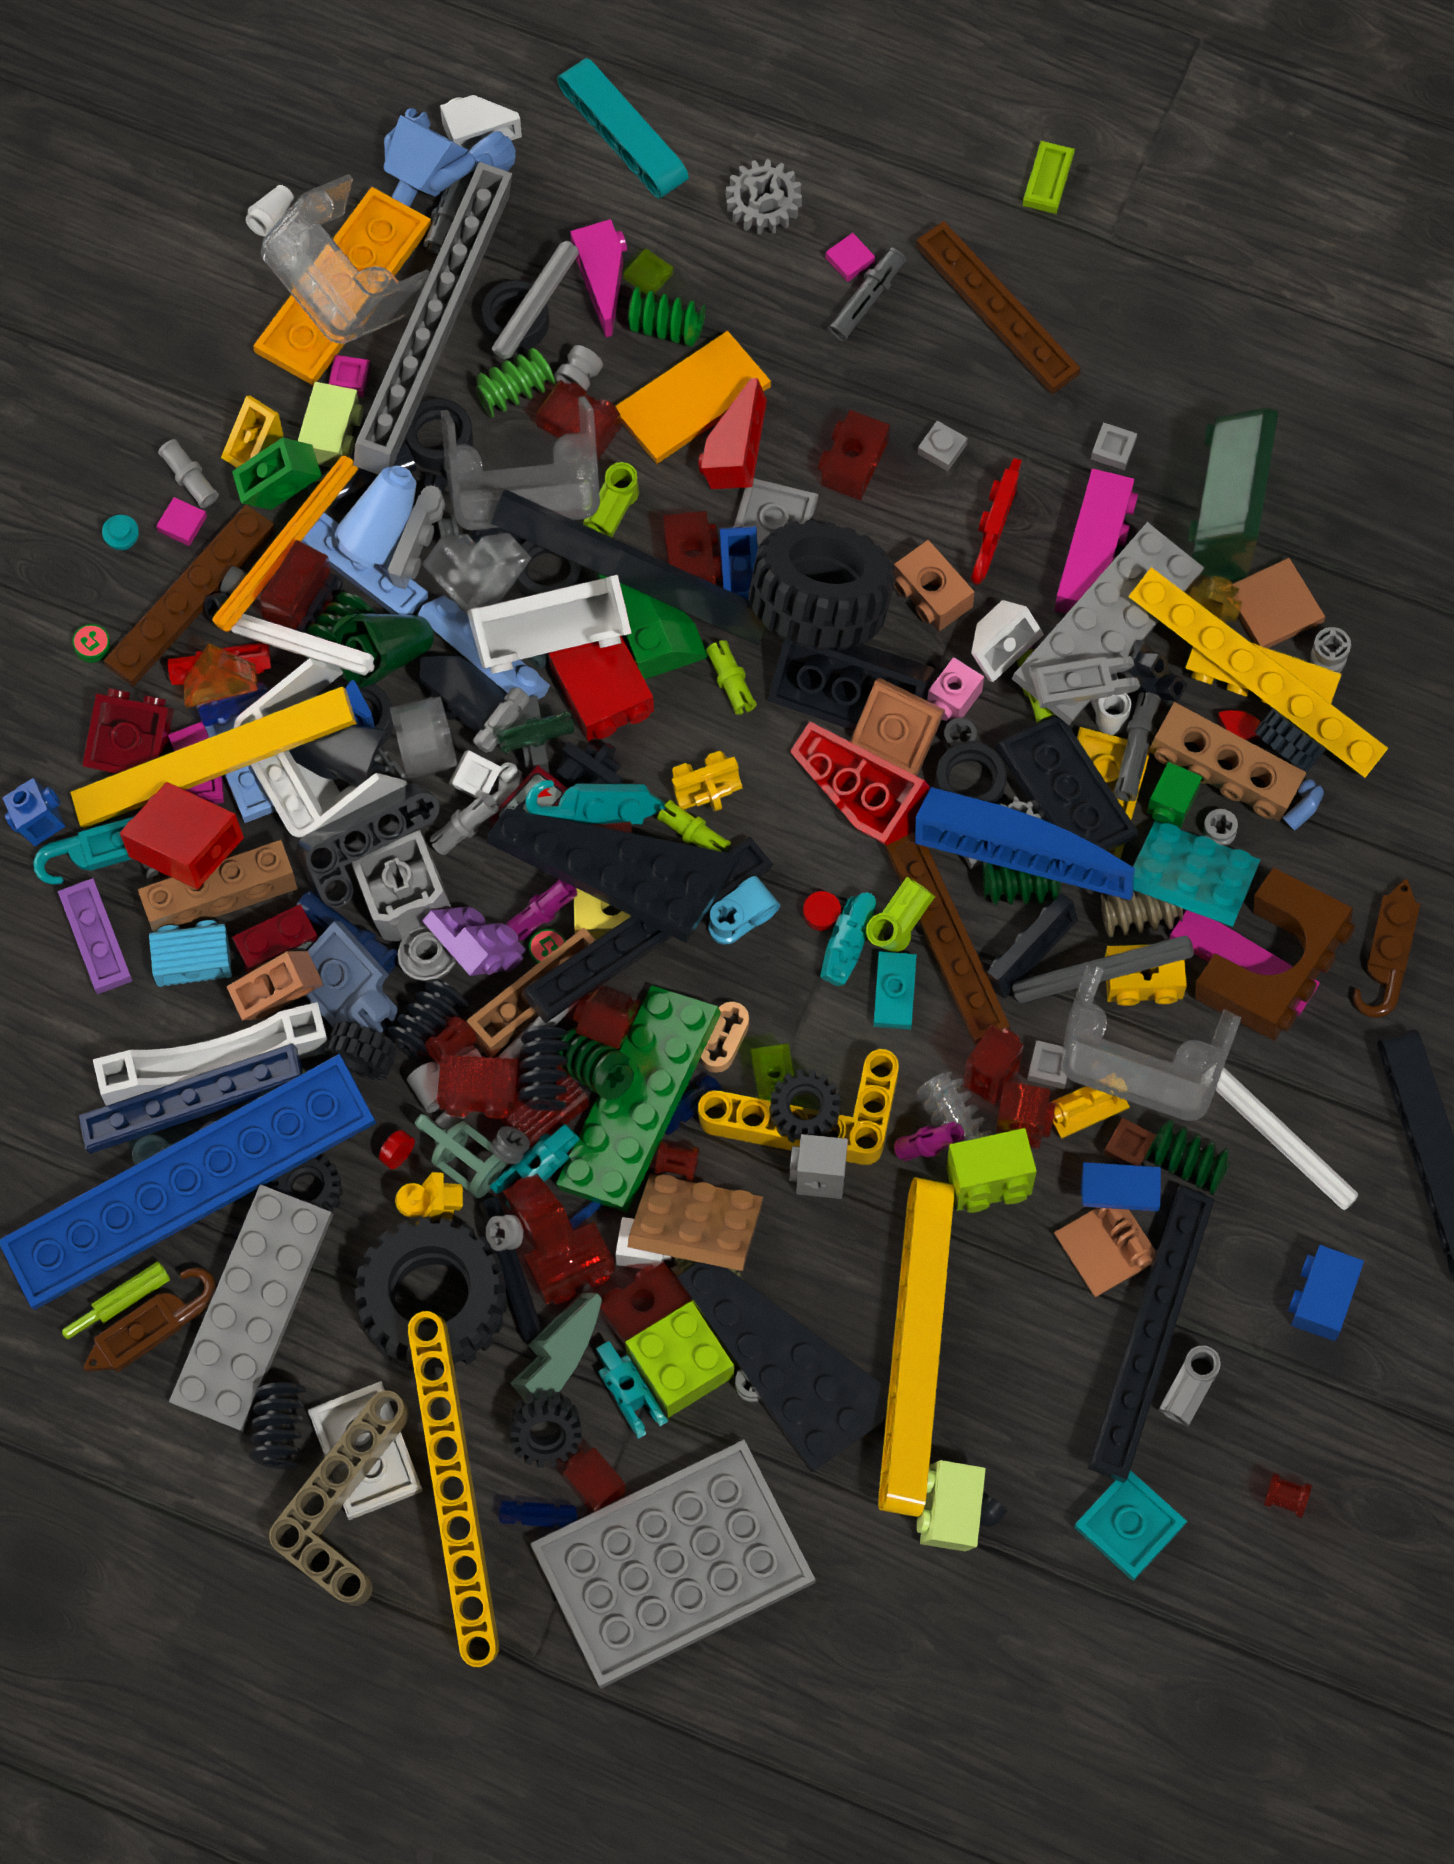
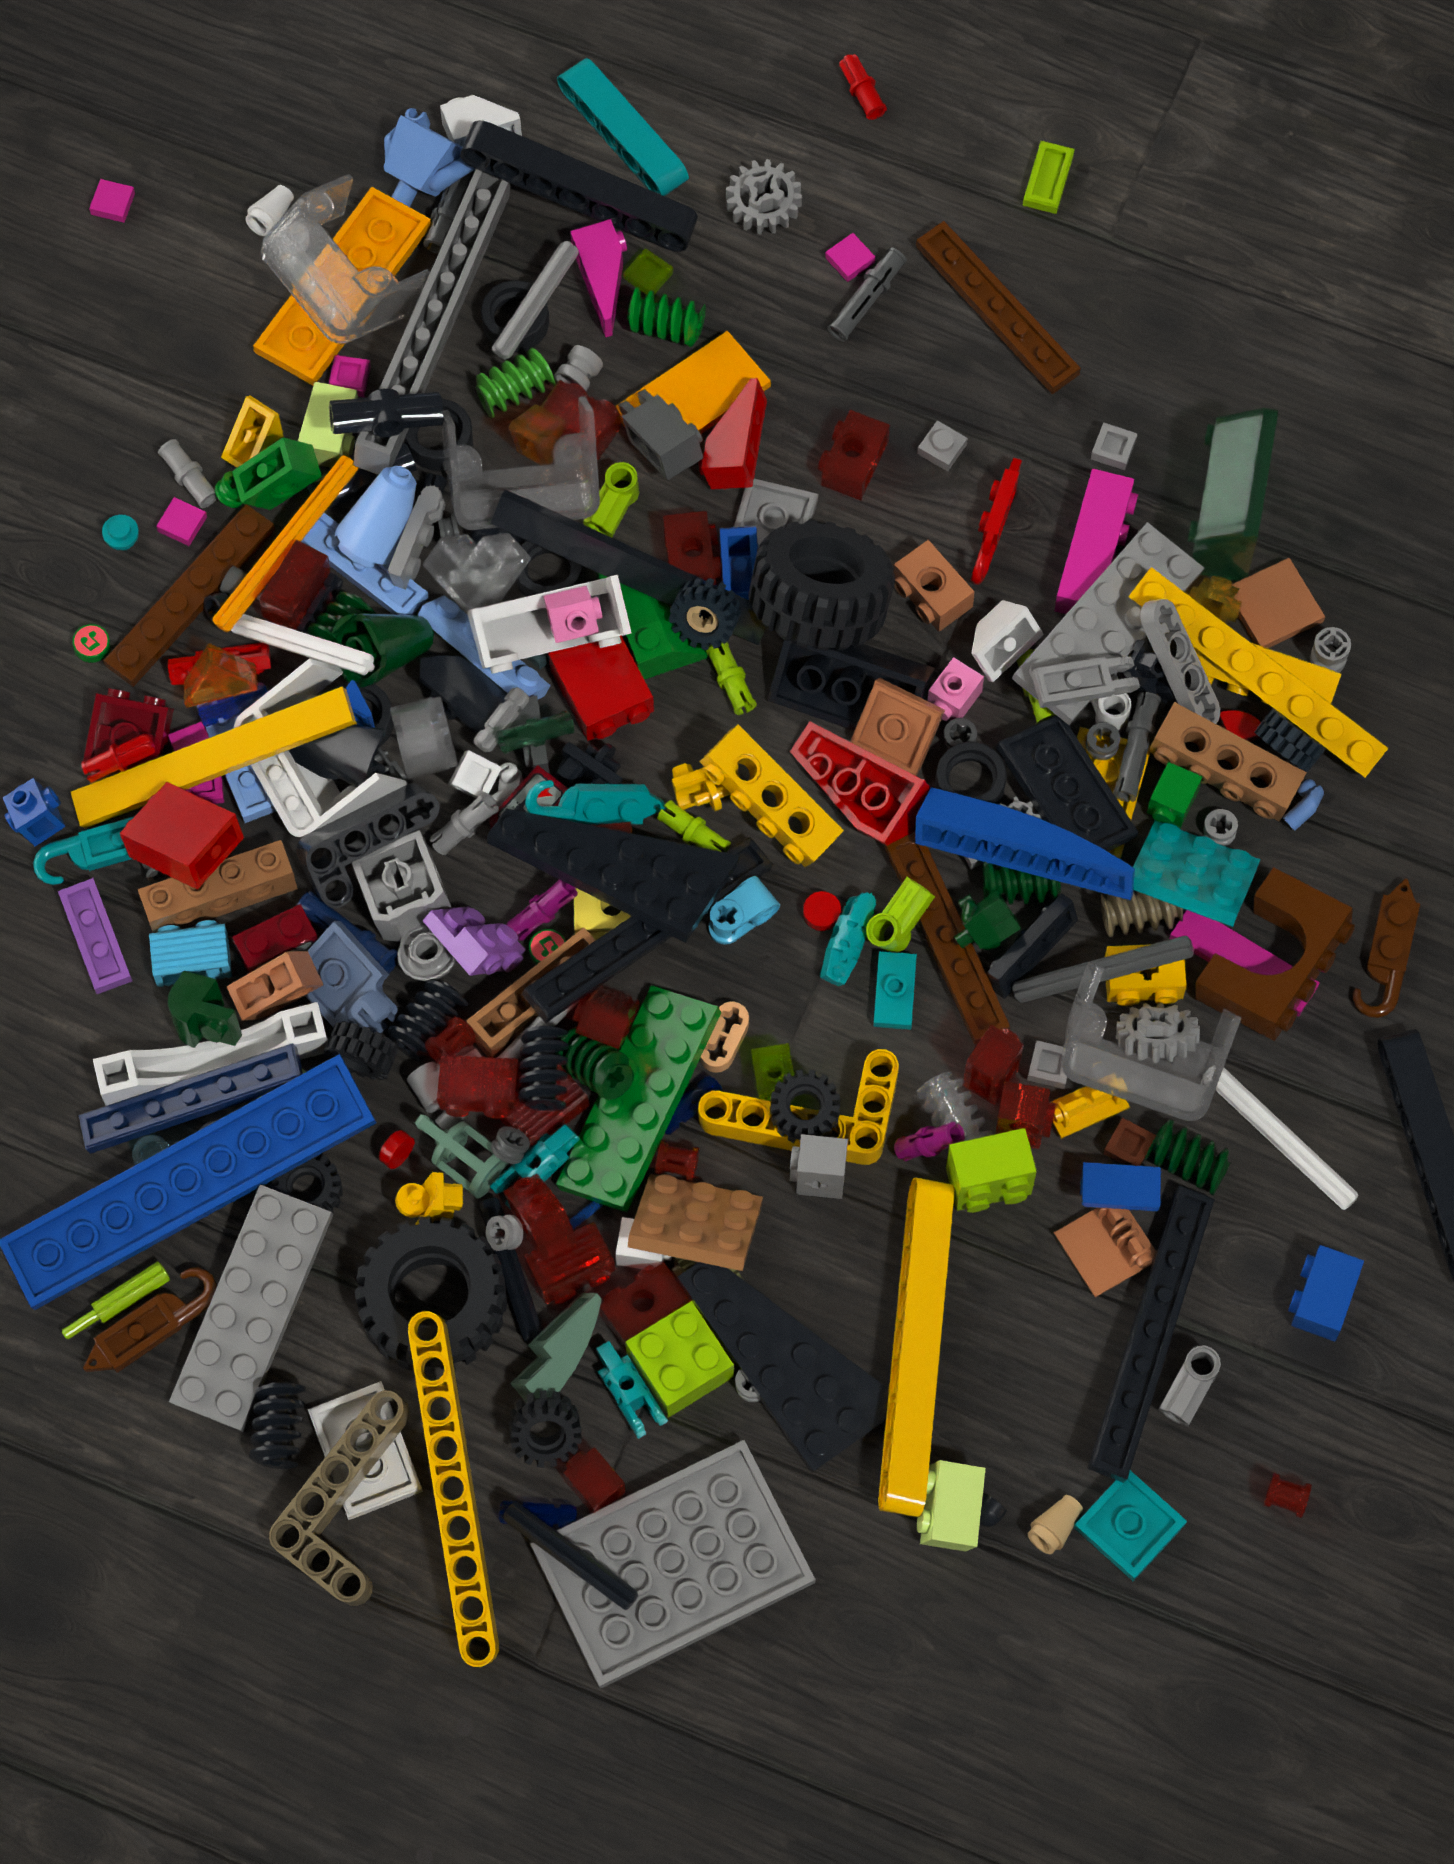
none -> red axle [81,734,156,783]
none -> dark pink tile [89,179,135,223]
none -> dark green brick [168,971,242,1048]
none -> green bush [214,471,242,508]
none -> black piece [329,389,443,437]
none -> black beam [460,120,698,252]
none -> black axle [503,1502,638,1610]
none -> clear orange slope [508,404,566,469]
none -> bright pink brick [543,586,603,643]
none -> dark grey hinge [618,389,703,480]
none -> black bush [669,578,741,650]
none -> yellow brick [699,724,844,867]
none -> red axle [839,54,887,120]
none -> dark green piece [954,889,1021,950]
none -> tan cone [1028,1495,1083,1554]
none -> dark grey bush [1086,723,1120,760]
none -> light grey gear [1116,1002,1200,1063]
none -> light grey beam [1141,599,1220,724]

